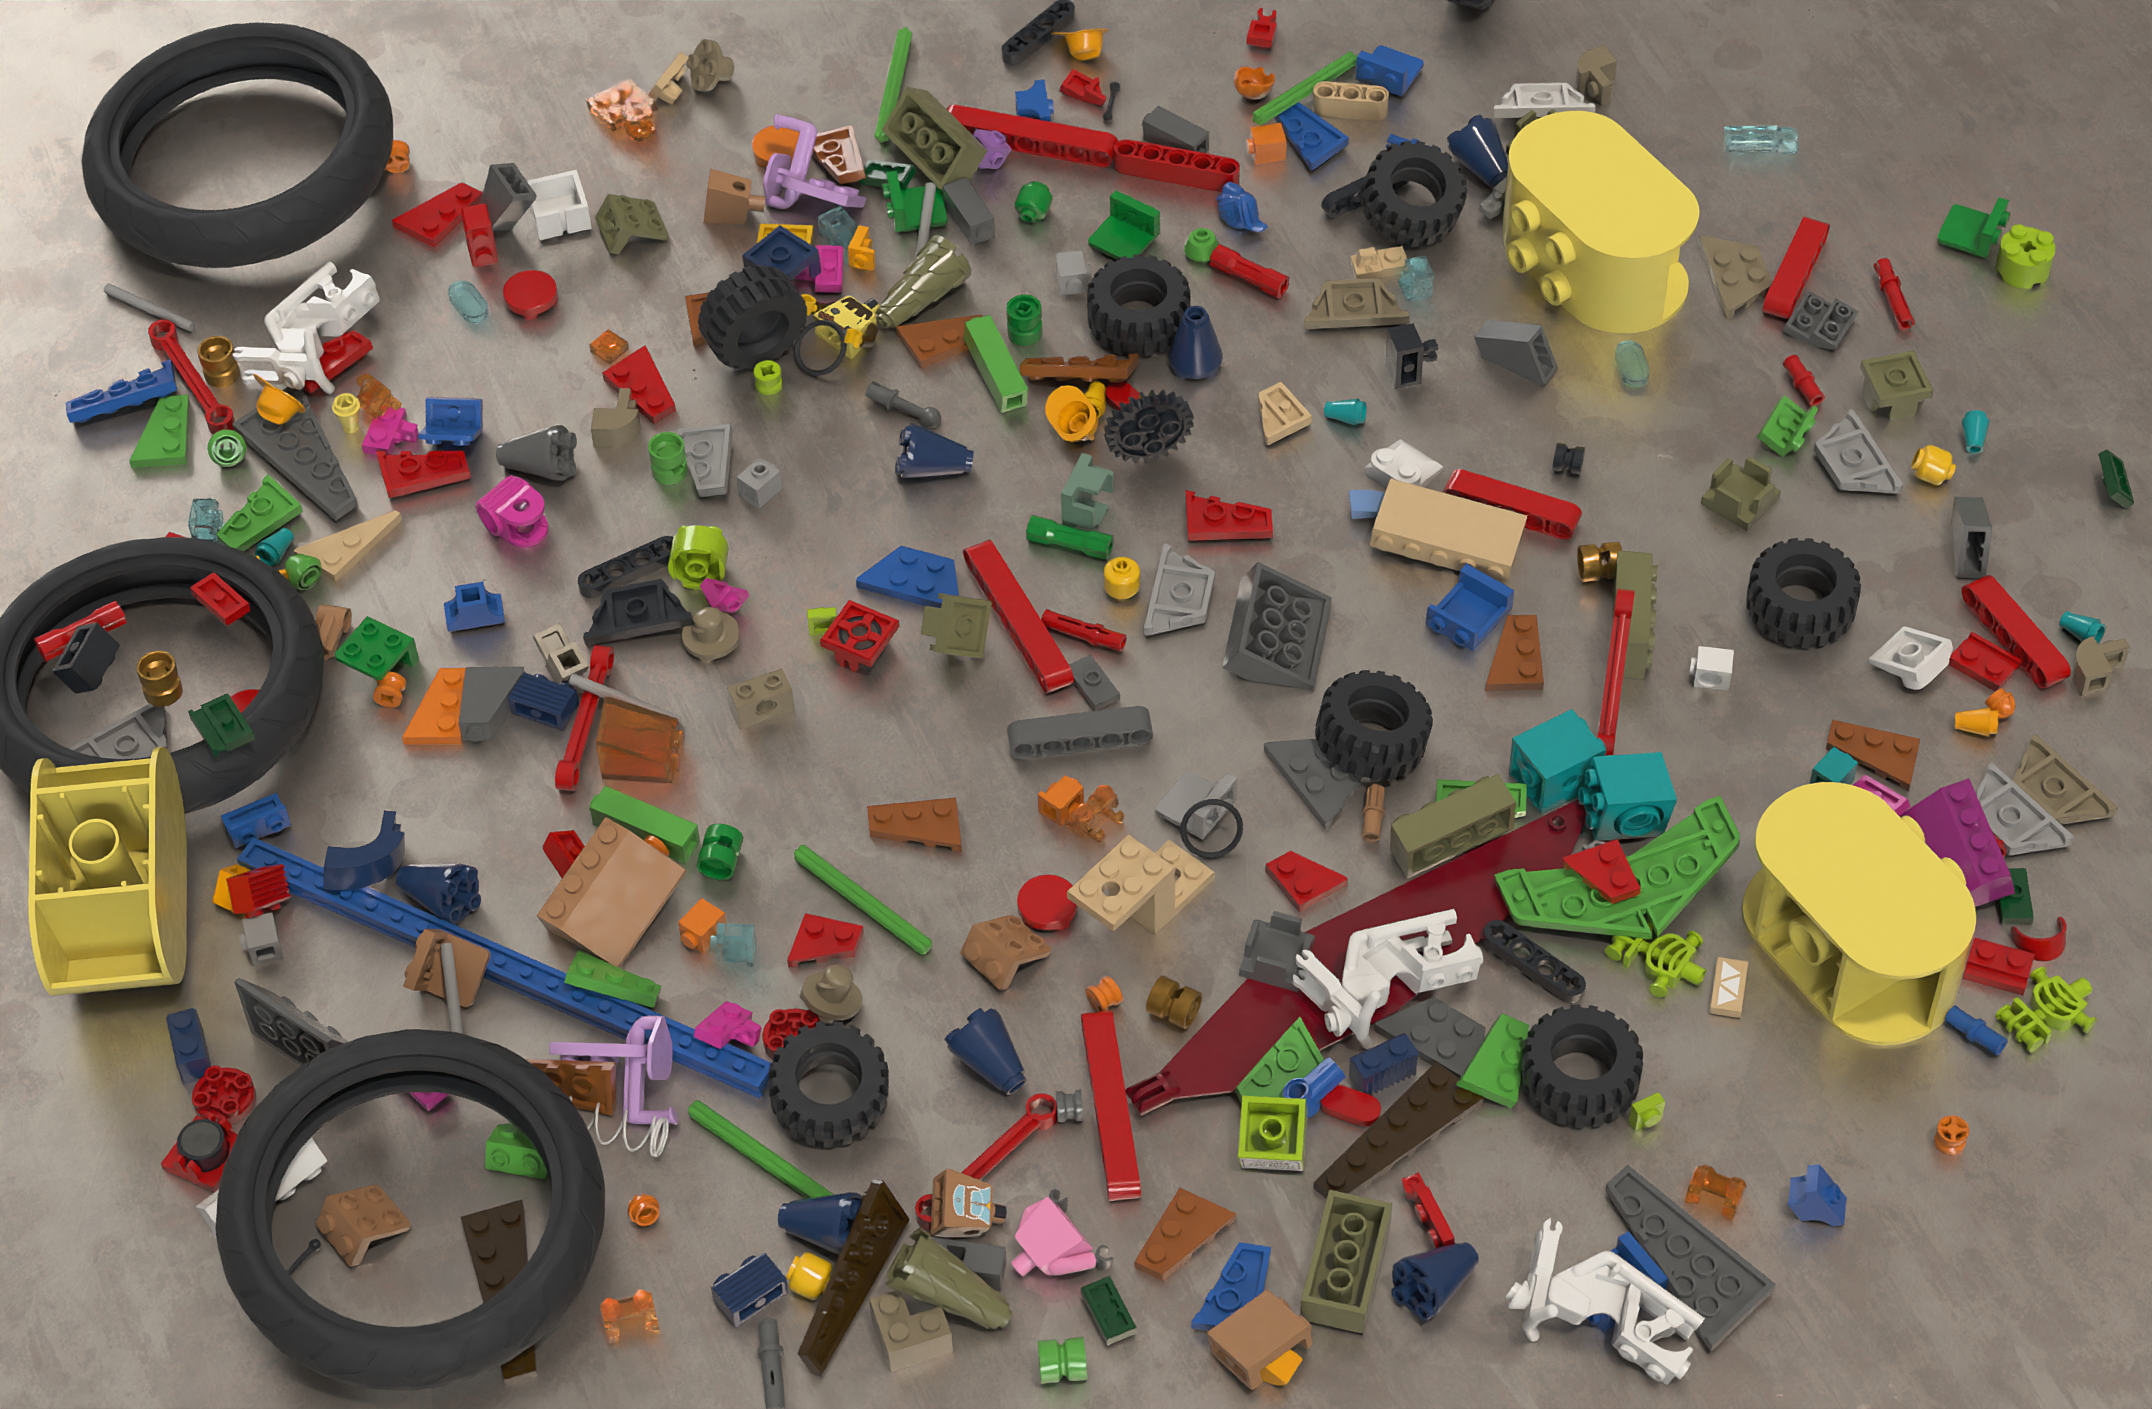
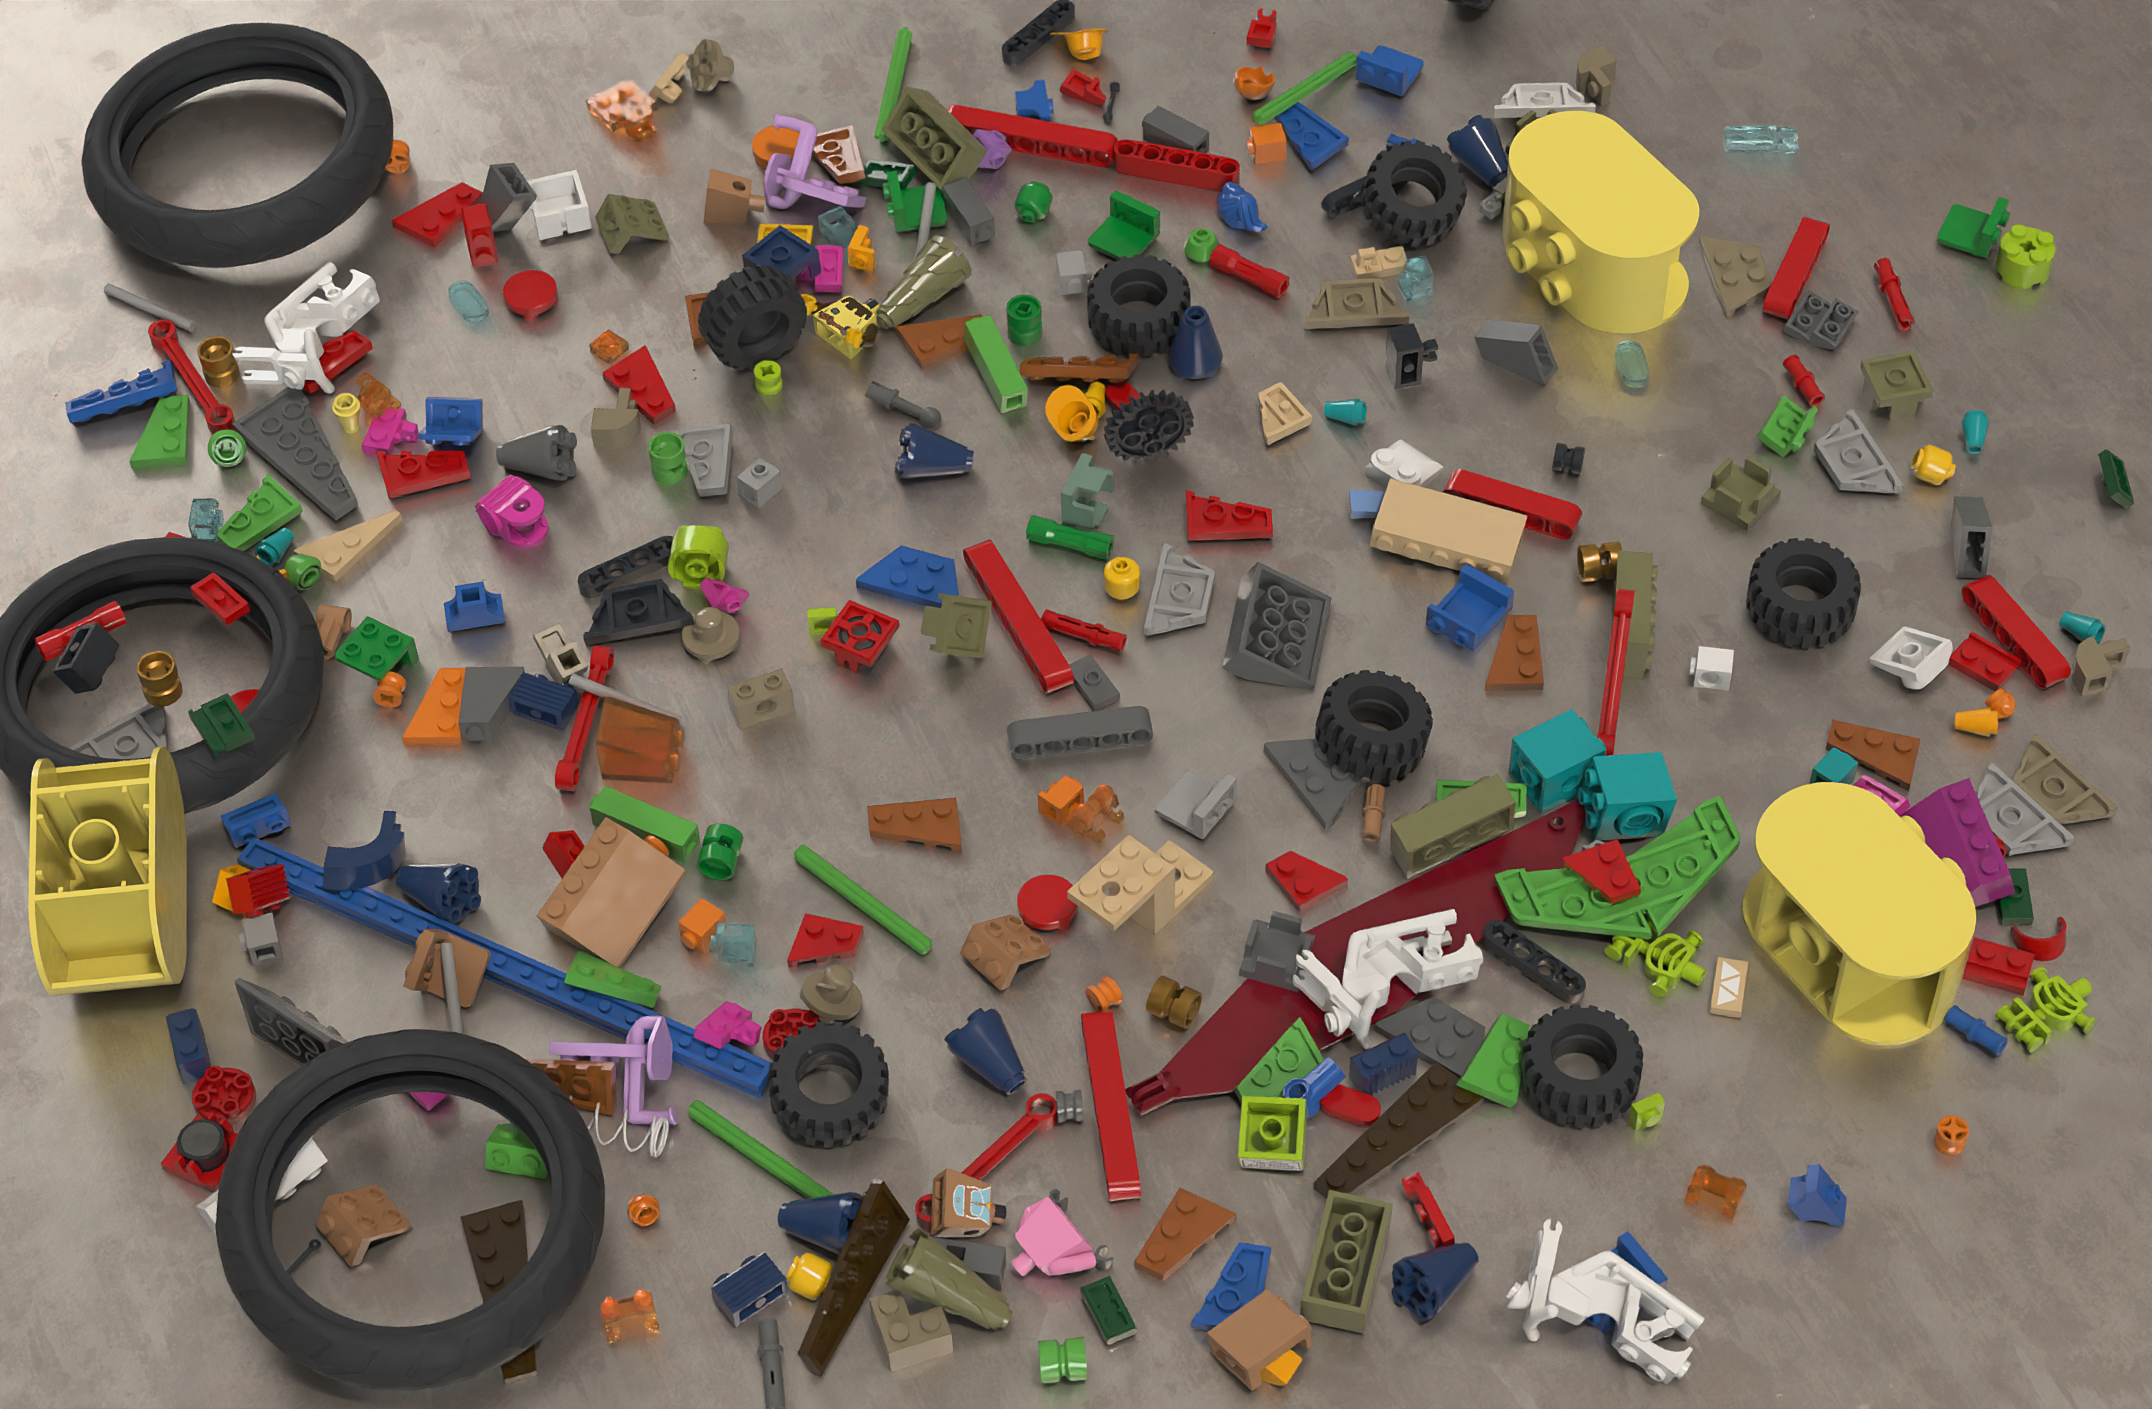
light orange piece [253,373,306,425] -> none
black tyre [794,320,847,376] -> none
black tyre [1180,799,1243,858] -> none
tan beam [1313,81,1389,121] -> none
dark grey wing [1605,1165,1776,1352] -> none

